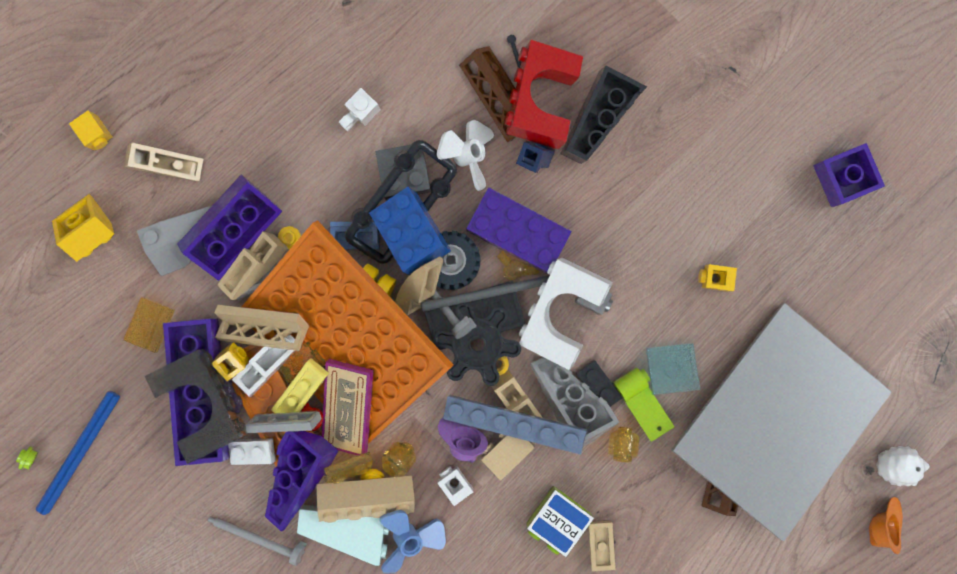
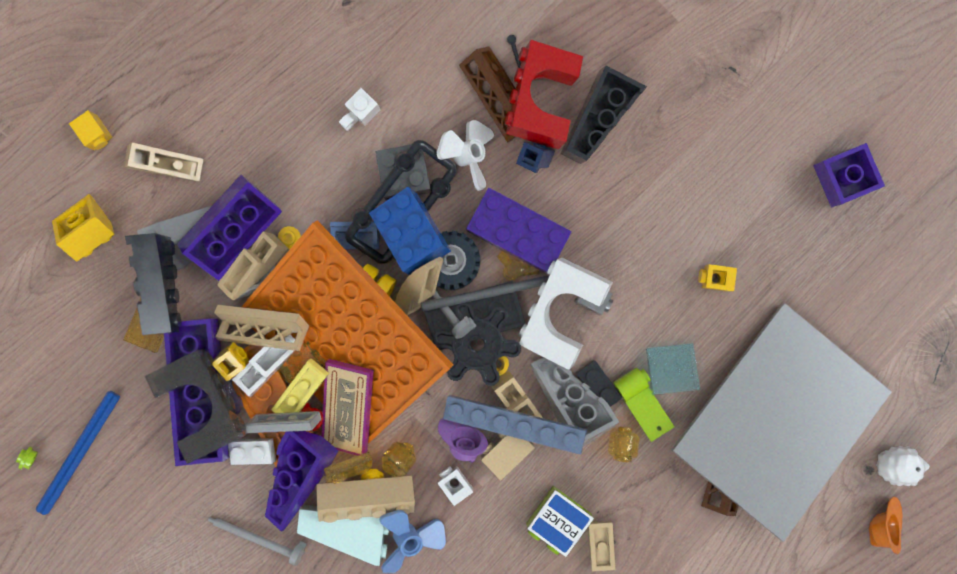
none -> black wedge [125,233,182,335]

